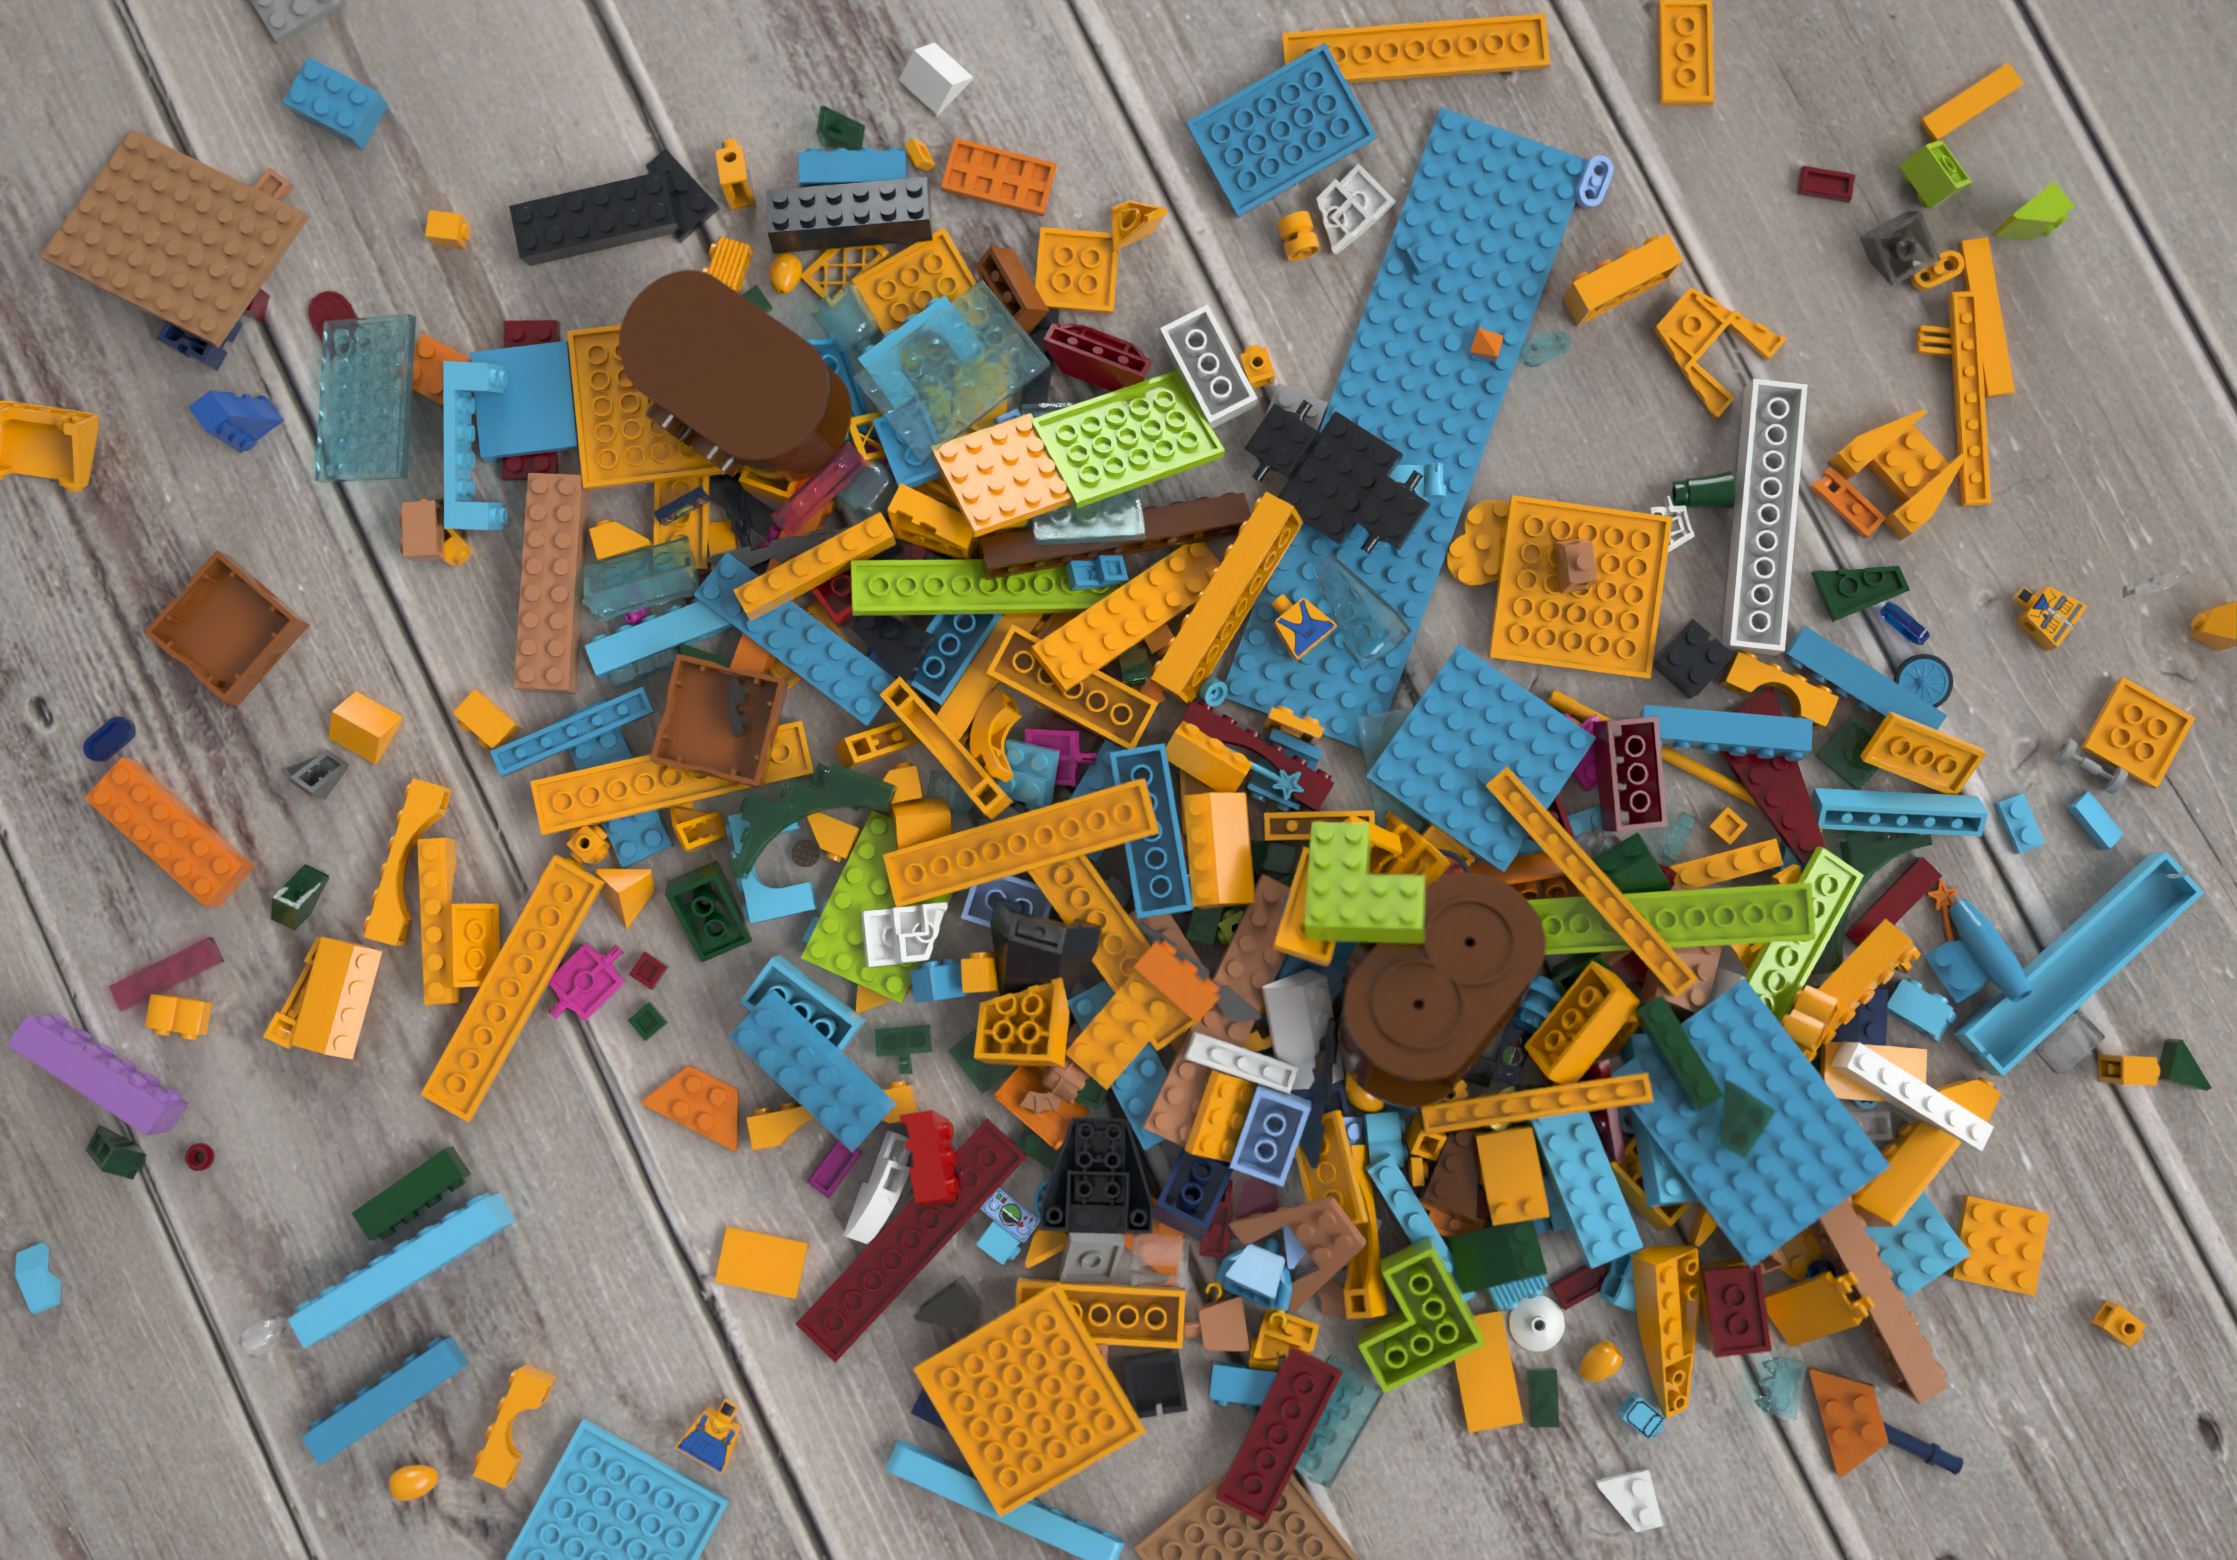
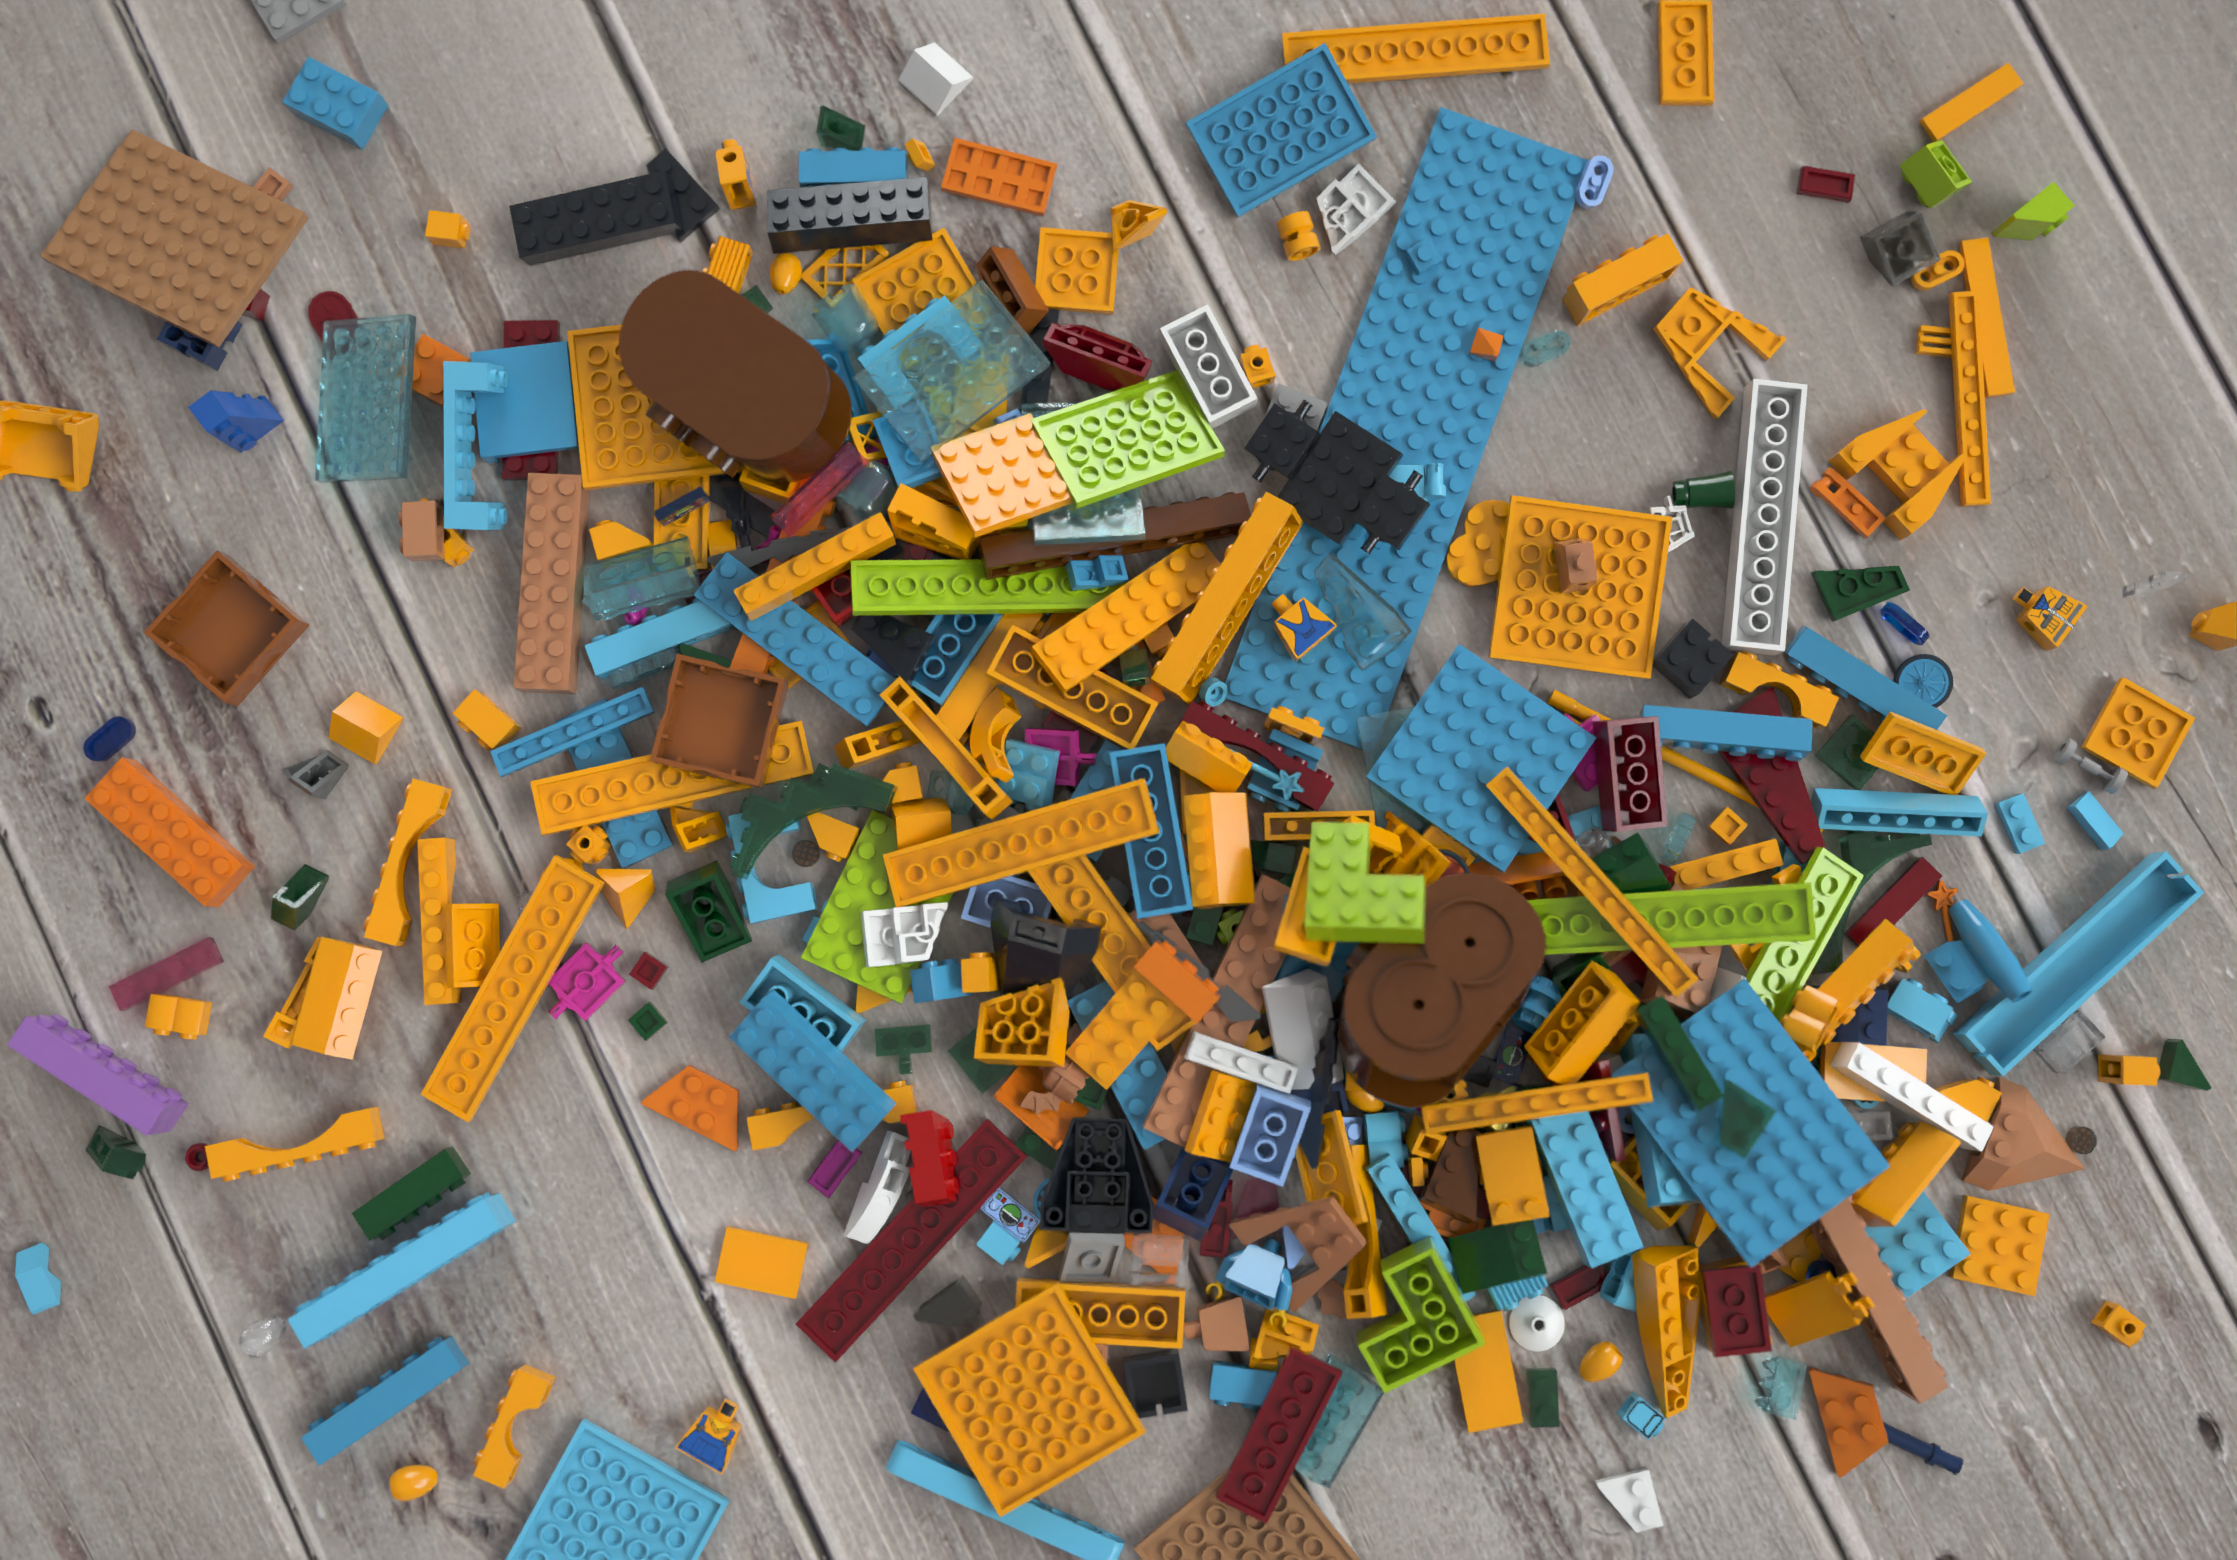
clear smoke slope [728,676,751,738] -> none
none -> light orange arch [205,1107,385,1182]
none -> nougat wedge [1962,1077,2085,1191]
none -> clear smoke tile [2065,1126,2097,1154]

